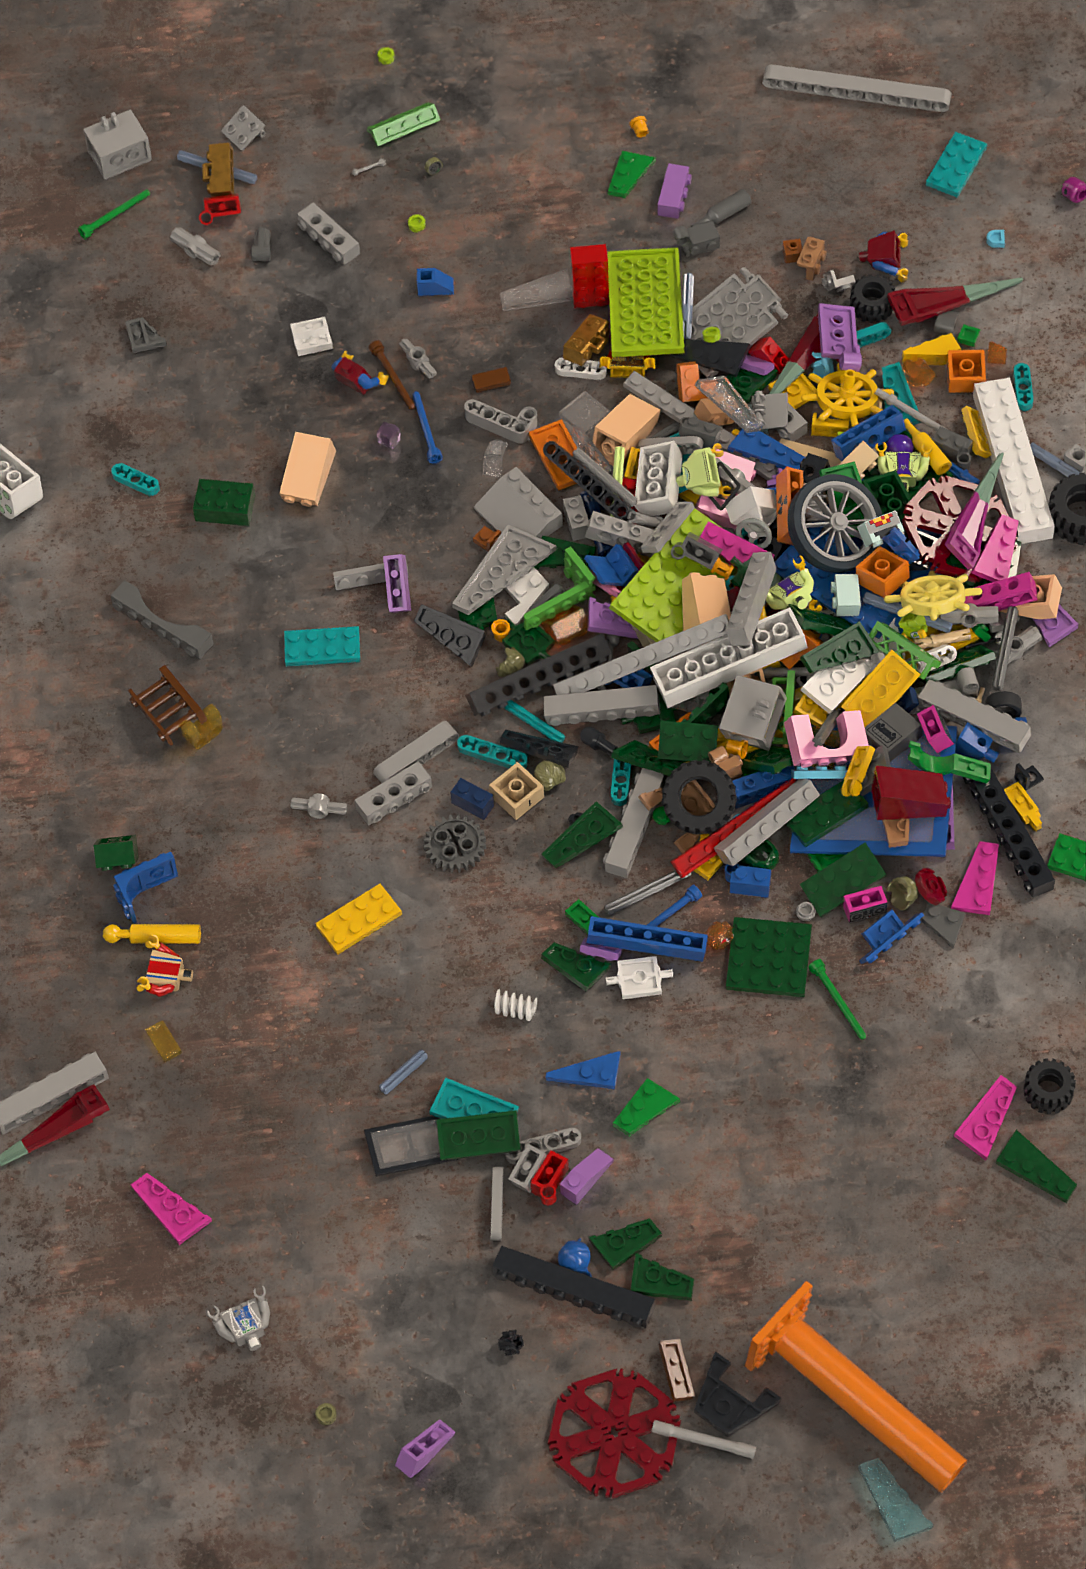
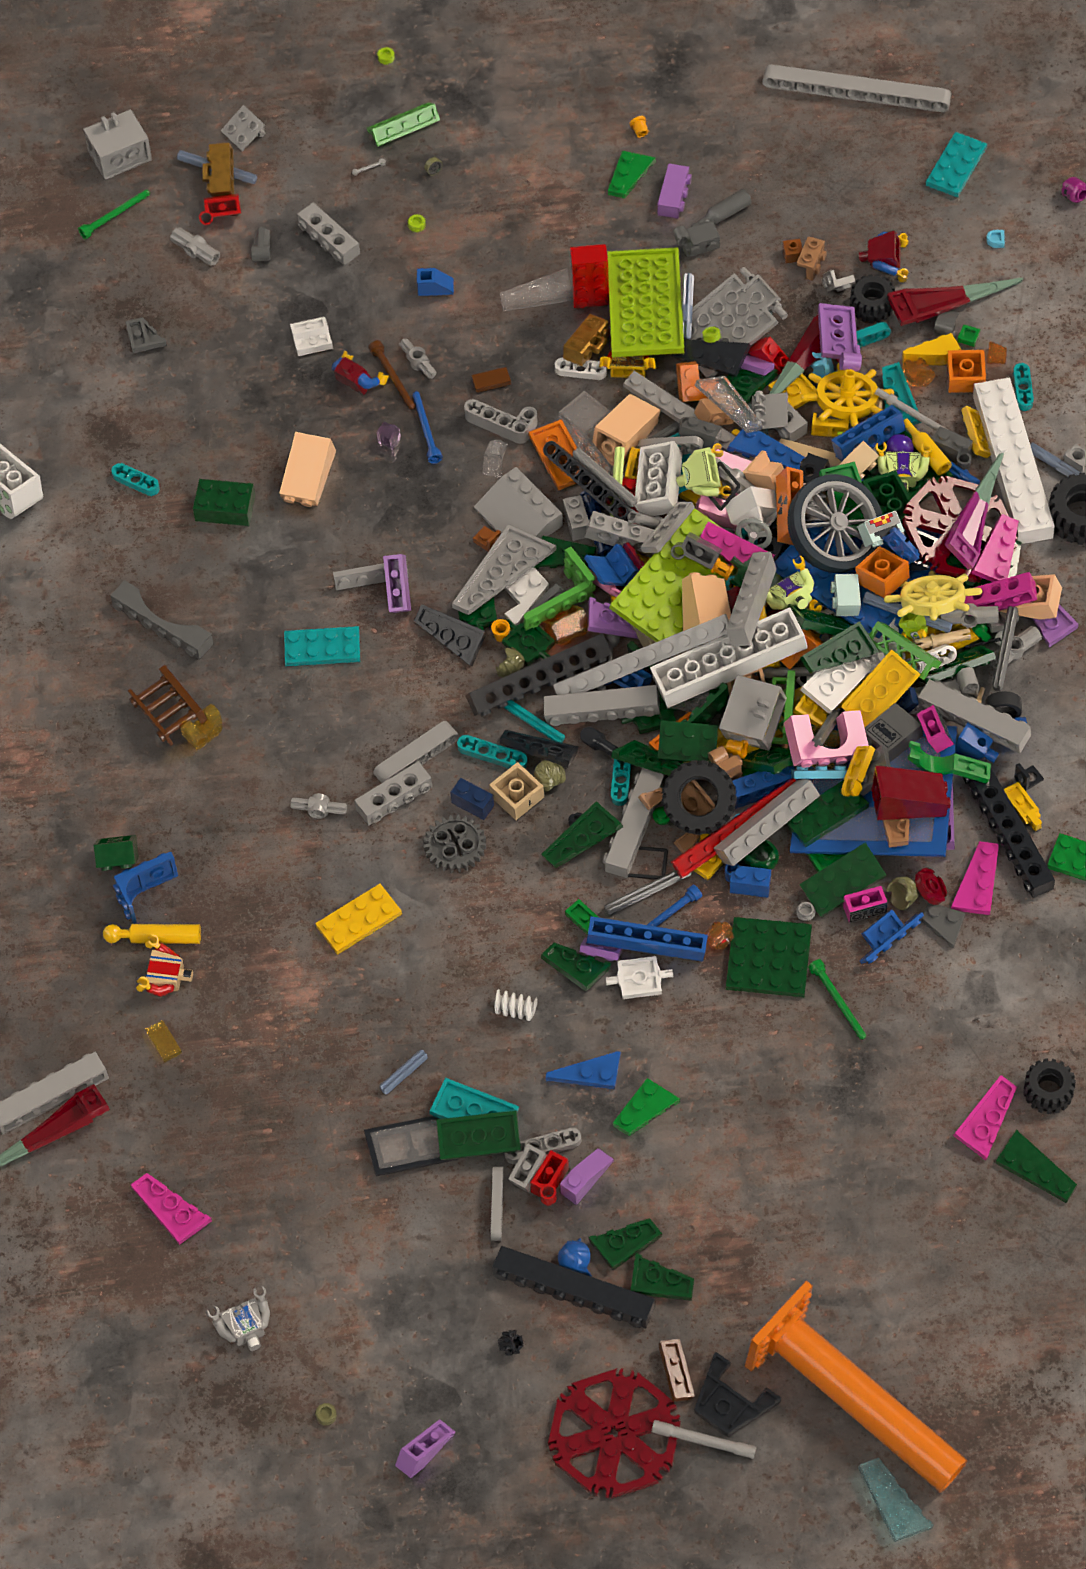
none -> black piece [628,846,668,879]
none -> light nougat panel [743,450,784,493]

